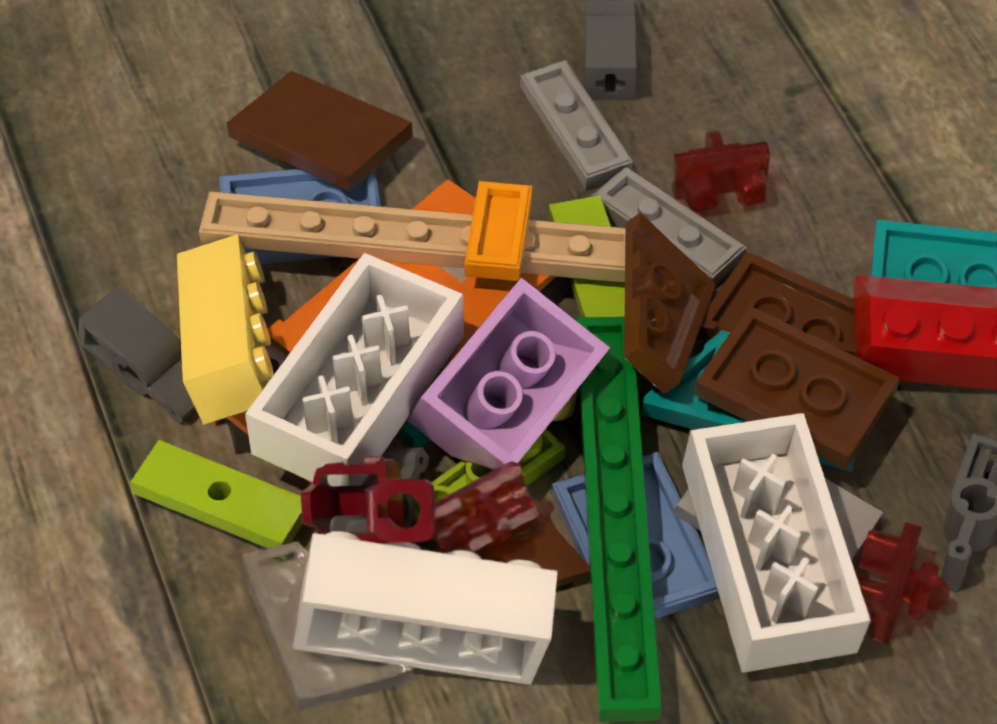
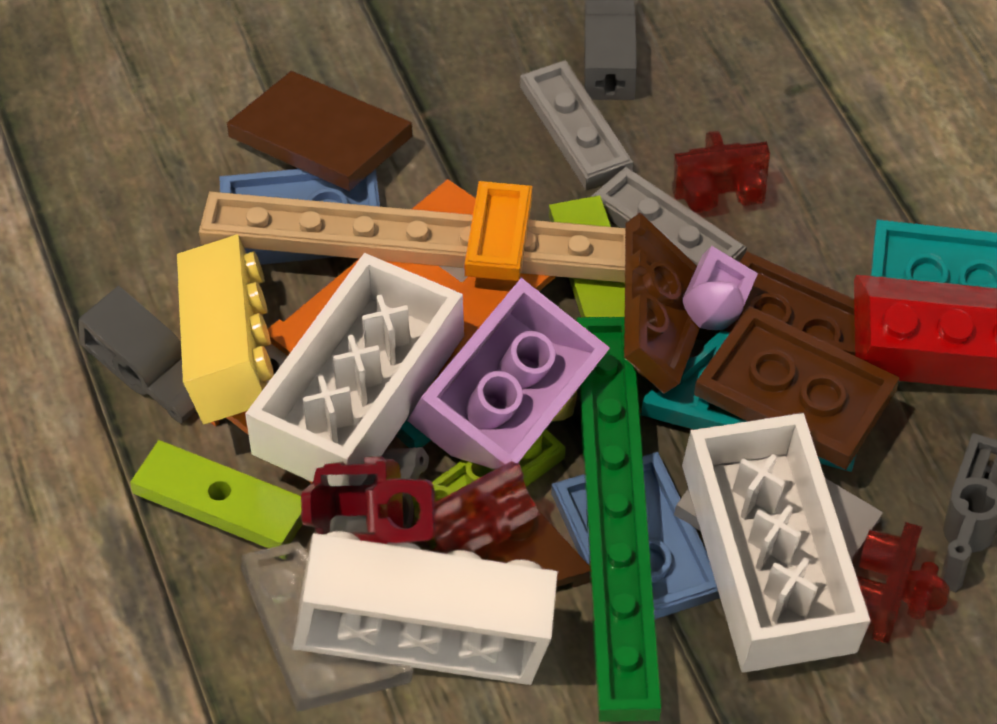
none -> lavender plate [683,246,758,330]

